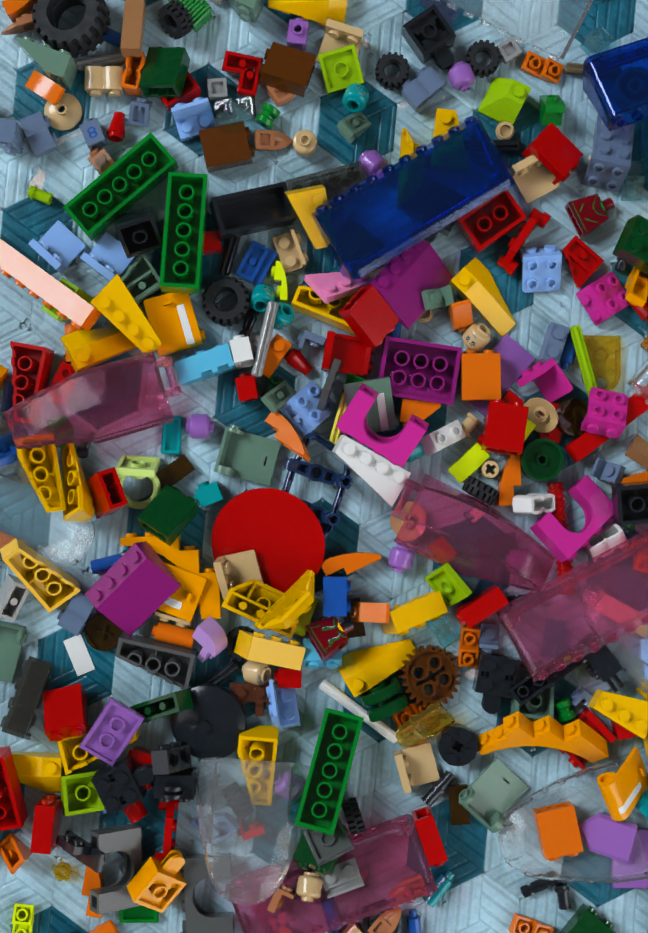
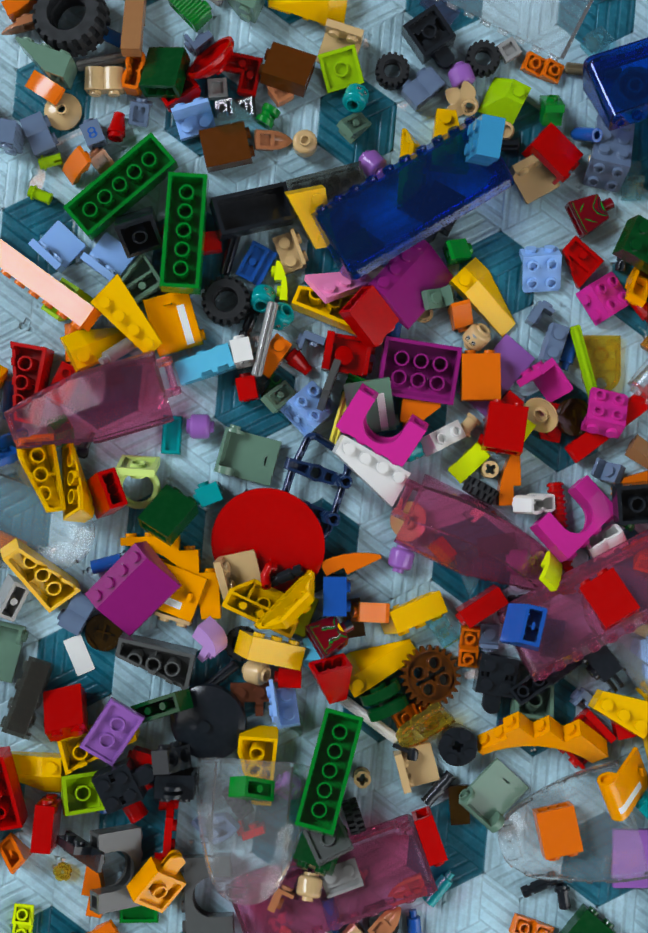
orange brick [152,621,195,649] -> none
dark brown tile [156,454,196,489] -> none
black tyre [158,0,193,39] -> none
orange slope [265,411,311,463] -> none
medium lavender brick [287,18,309,51] -> none
lime tile [424,562,472,607] -> none
red brick [455,186,527,254] -> none
red plate [497,208,551,276] -> none
dark green wheel [520,438,564,481] -> none
green wheel [554,697,576,722] -> none
medium lavender tile [578,813,638,864] -> none
none -> lime pin [38,152,63,171]
none -> orange slope [62,146,91,185]
none -> light grey cylinder [98,337,134,365]
none -> sand blue bracket [184,30,215,56]
none -> red dish [186,36,234,79]
none -> green slope [228,776,275,801]
none -> red arm [260,561,278,590]
none -> black axle [270,564,304,587]
none -> red slope [308,653,353,704]
none -> red tile [333,346,353,366]
none -> tan bush [353,767,371,788]
none -> black hand [392,743,418,761]
none -> green slope [442,238,473,267]
none -> tan plate [445,81,479,117]
none -> dark azure piece [464,114,506,166]
none -> blue slope [499,603,548,652]
none -> sand blue bracket [525,300,556,326]
none -> neon yellow slope [539,551,562,592]
none -> blue cylinder [570,127,603,142]
none -> red panel [578,567,641,632]

